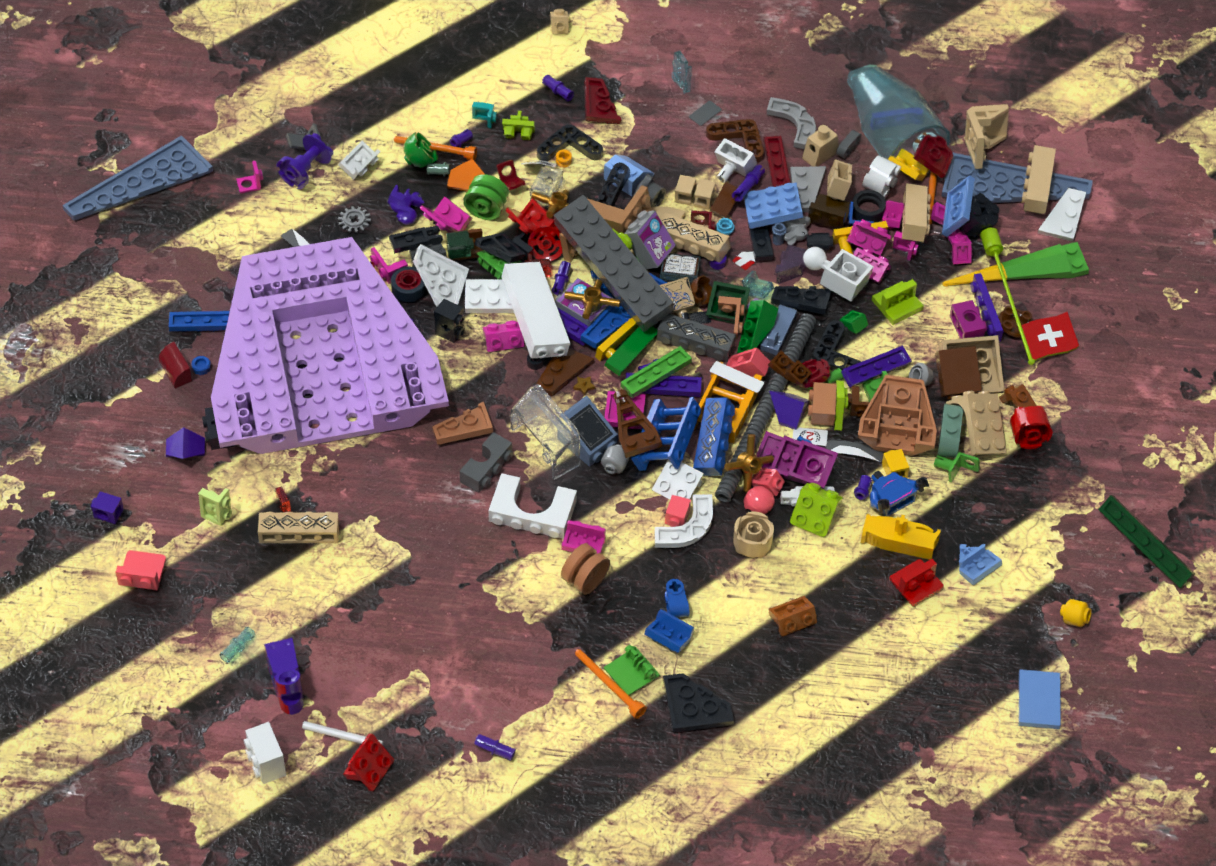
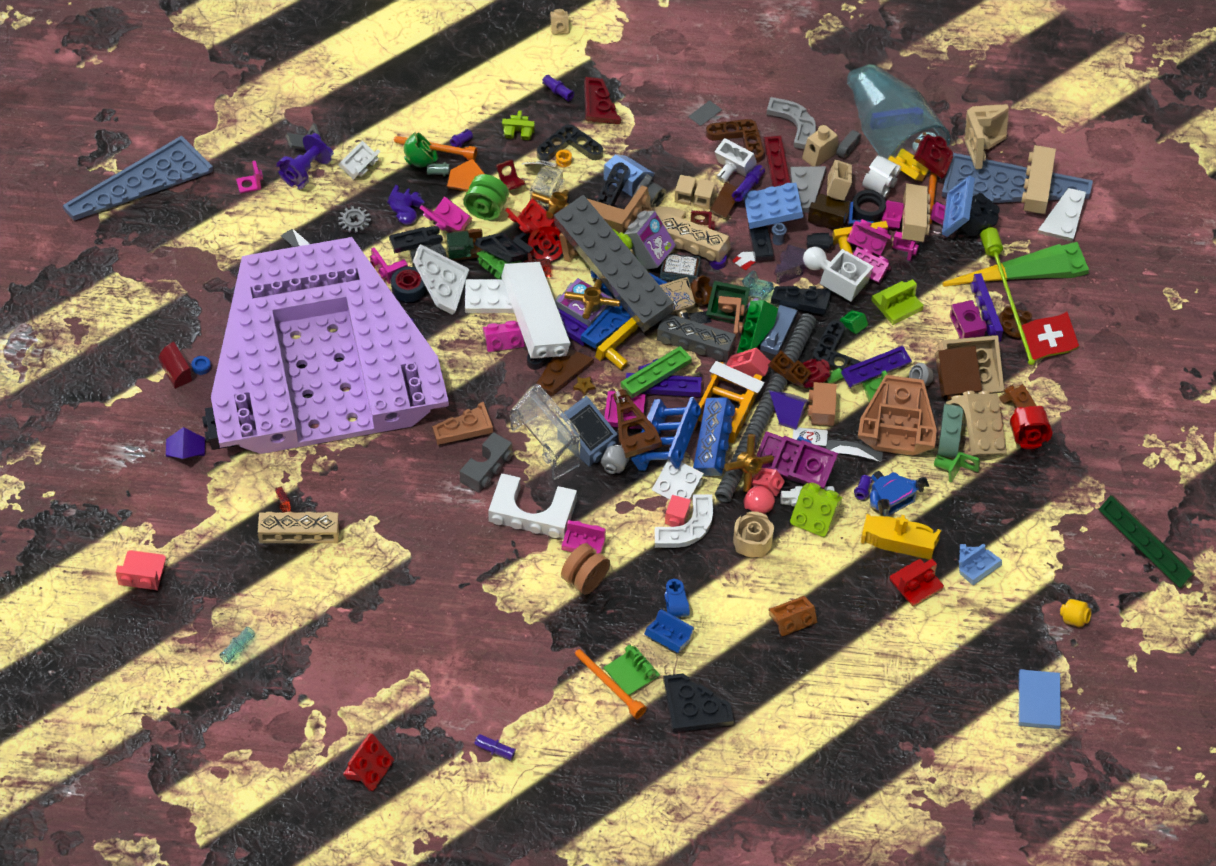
dark purple brick [91,492,124,524] -> none
blue plate [169,311,230,331] -> none
yellowish green bracket [198,488,232,526] -> none
white brick [244,722,286,784] -> none
dark purple piece [264,638,304,715] -> none
white bar [302,721,383,745] -> none
black brick [434,299,465,343] -> none
teal bracket [472,101,497,128] -> none
dark purple axle [552,261,571,295] -> none
green tile [604,326,658,376] -> none
clear light blue plate [671,51,692,93] -> none
medium azure plate [716,218,734,235] -> none
light grey animal [780,215,811,246] -> none
lime wing [834,380,848,431] -> none
reddish brown bracket [847,386,870,417] -> none
yellow brick [882,449,910,478] -> none
dark pink bracket [947,229,972,264] -> none

